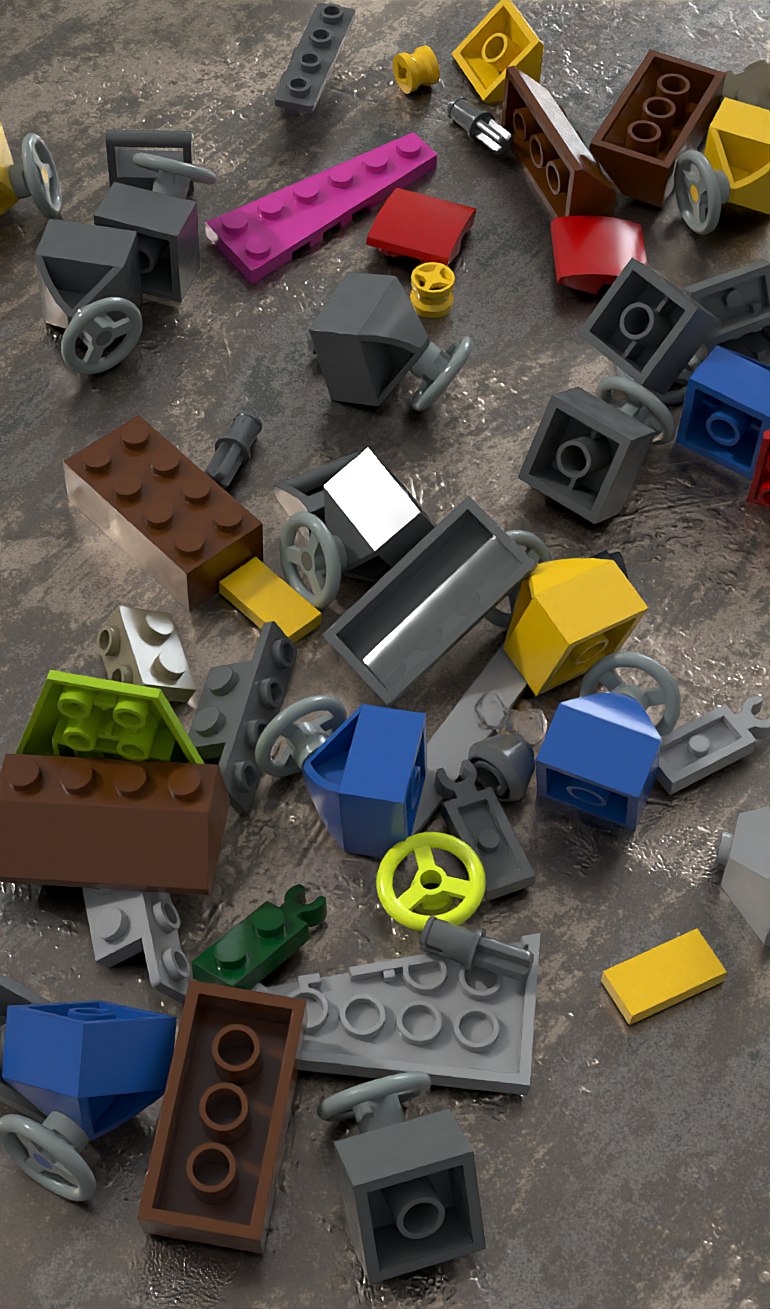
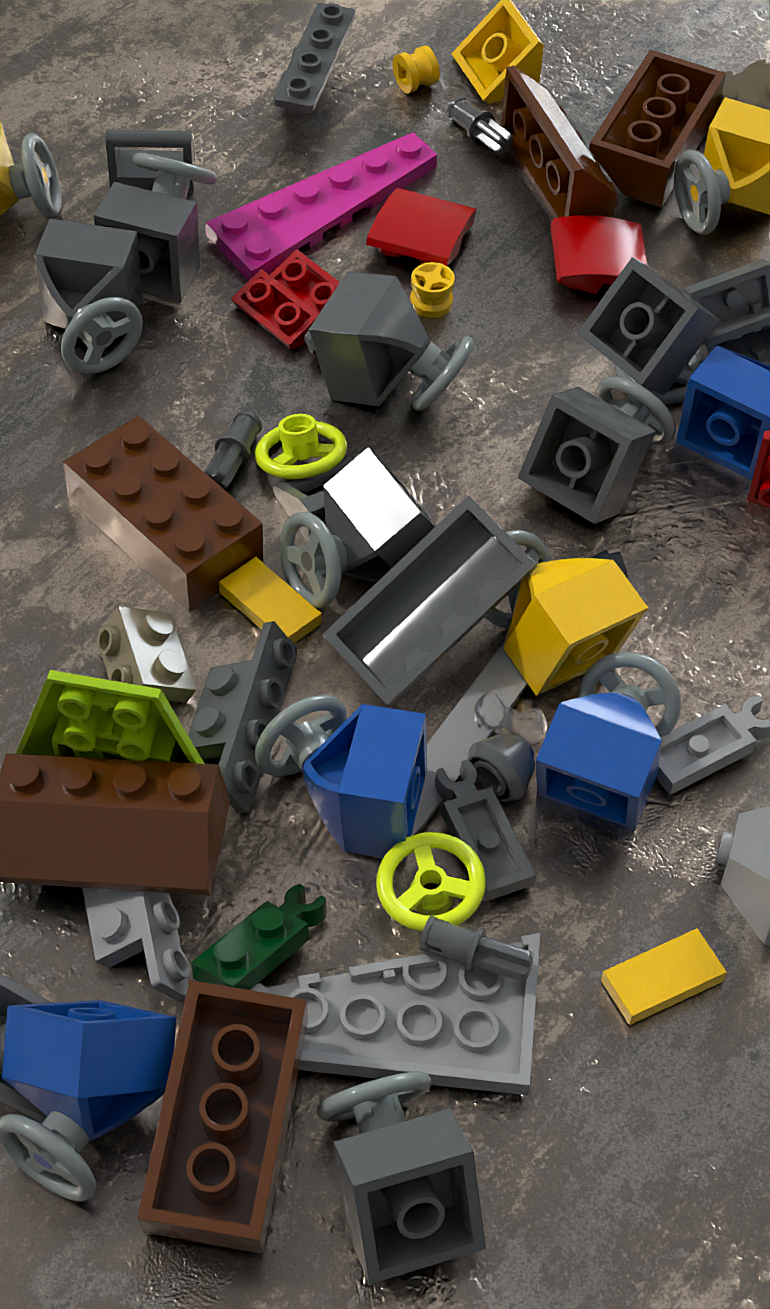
none -> red slope [231,249,340,350]
none -> neon yellow piece [255,414,347,479]

